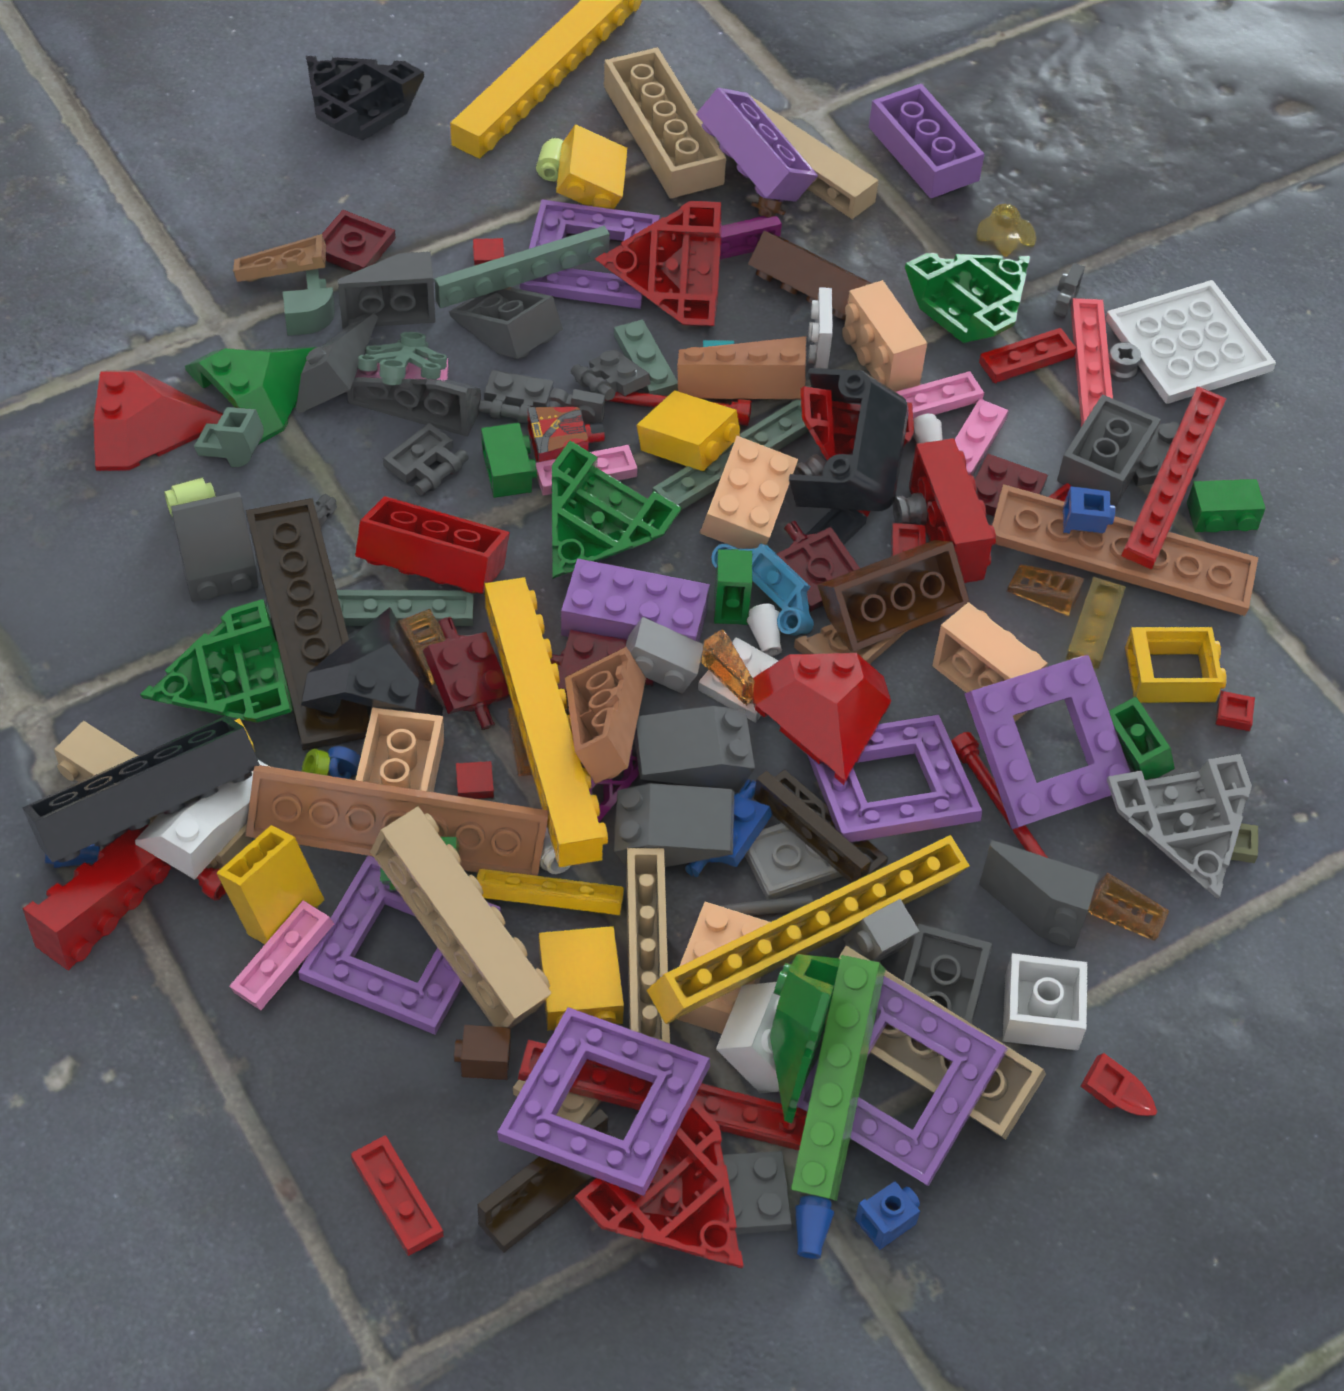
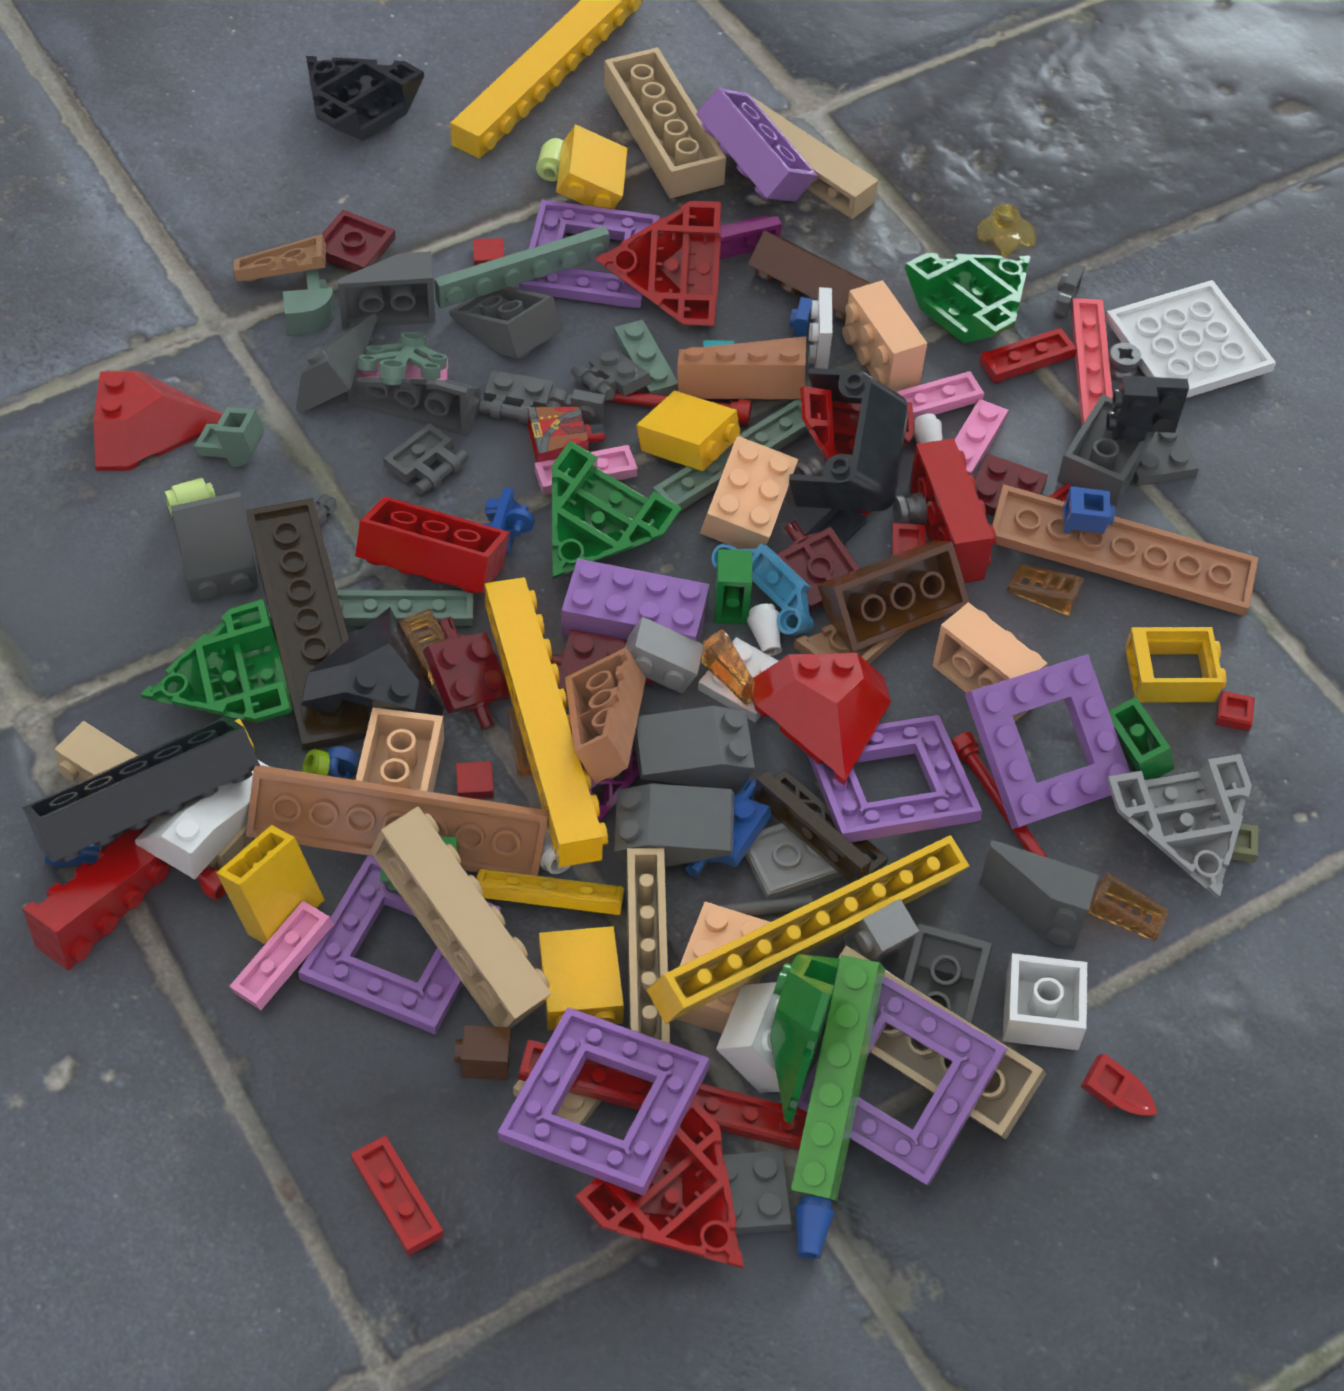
green wedge [185,347,316,445] -> none
dark brown fence [477,1109,613,1253] -> none
green brick [481,423,537,498] -> none
reddish brown plate [751,196,786,218] -> none
blue brick [855,1181,920,1250] -> none
medium lavender brick [869,84,984,199] -> none
clear yellow plate [1066,577,1126,669] -> none
red tile [1121,386,1226,570] -> none
green brick [1187,479,1266,532] -> none
none -> blue hips [482,488,535,555]
none -> blue plate [790,297,813,340]
none -> black plate [1106,376,1189,441]

